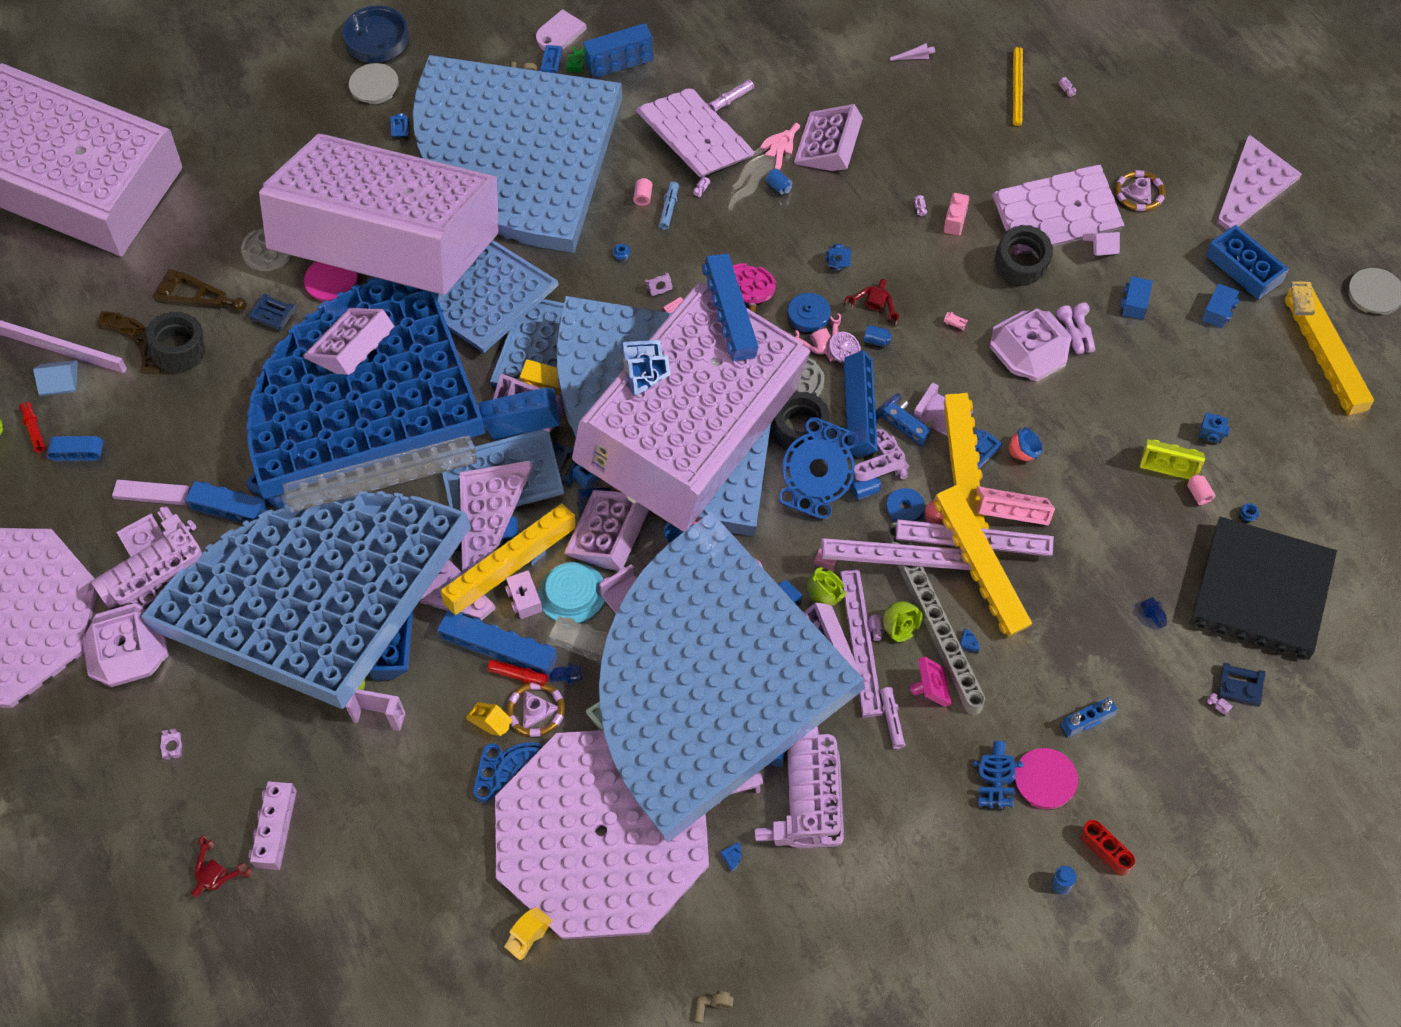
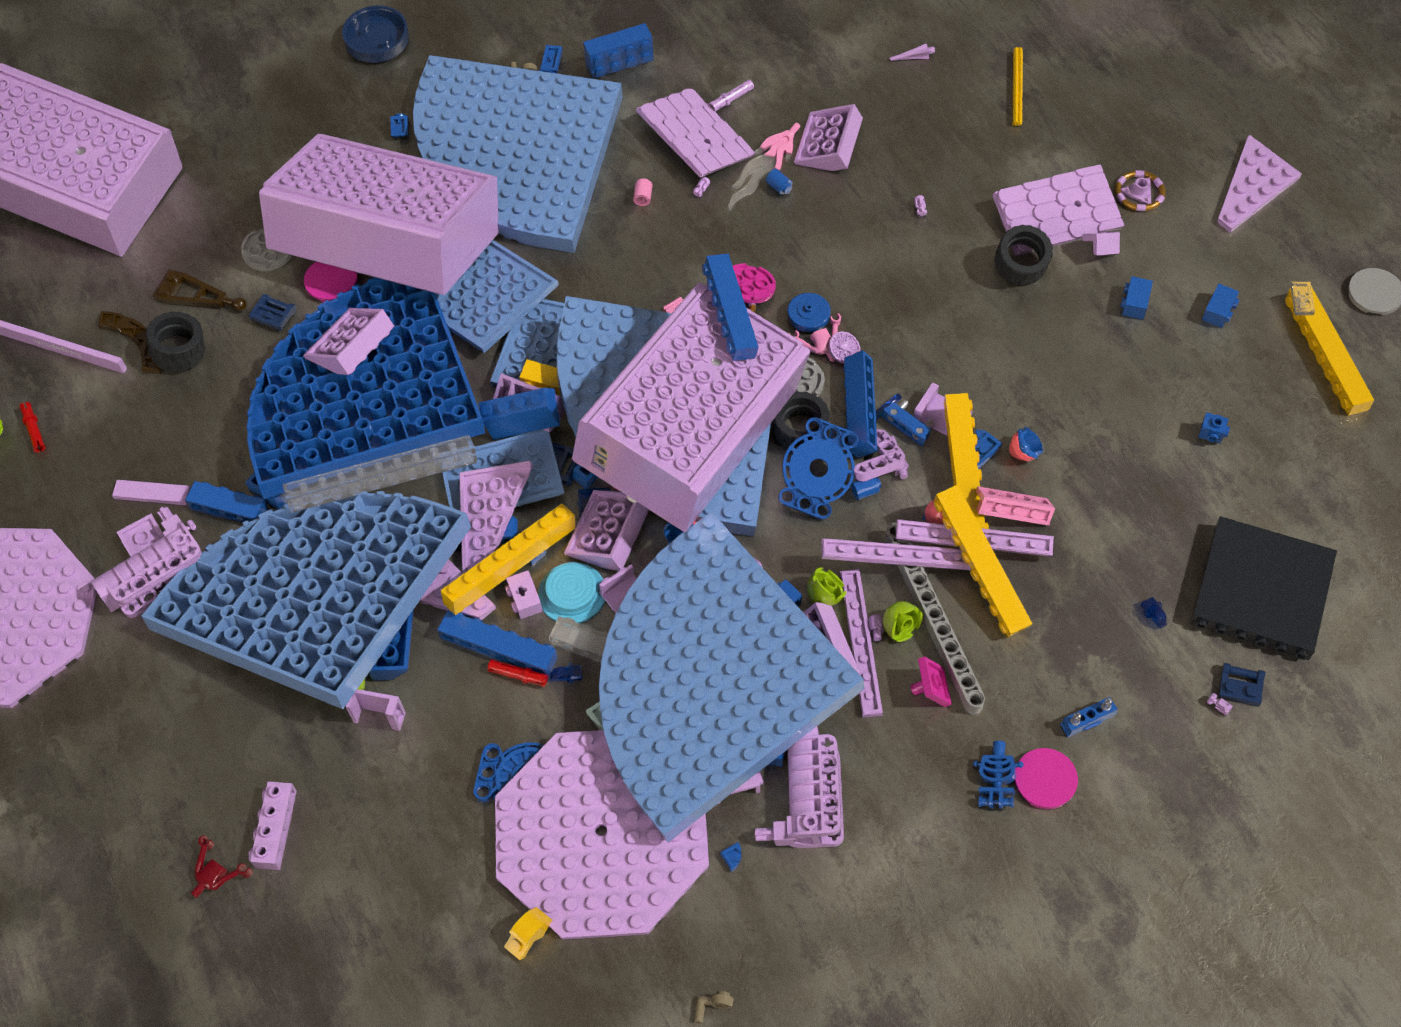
medium blue slope [33,360,78,396] -> none
blue beam [47,436,104,461] -> none
lavender piece [82,603,169,687] -> none
lavender piece [160,728,182,760] -> none
light grey tile [349,63,399,104] -> none
yellow slope [465,702,513,736] -> none
lavender piece [506,682,565,737] -> none
lavender tile [536,9,587,51] -> none
green plate [566,46,585,72] -> none
blue plate [613,244,631,261] -> none
slope [621,340,671,396] -> none
lavender piece [645,272,672,296] -> none
medium blue pin [658,182,679,230] -> none
bright pink slope [815,549,837,571] -> none
blue brick [825,244,851,270] -> none
dark red piece [843,279,900,325] -> none
blue brick [864,325,892,347] -> none
lavender pin [880,687,906,749] -> none
blue tile [886,488,925,522] -> none
bright pink pin [943,312,968,331] -> none
bright pink brick [944,193,969,236] -> none
blue tile [960,628,979,654] -> none
lavender piece [990,309,1072,382] -> none
blue brick [1051,866,1077,895] -> none
lavender piece [1056,303,1095,355] -> none
lavender piece [1058,77,1076,97] -> none
red beam [1081,820,1135,876] -> none
neon yellow slope [1140,439,1205,479] -> none
bright pink brick [1187,475,1216,505] -> none
blue brick [1206,224,1289,300] -> none
blue plate [1239,503,1259,522] -> none

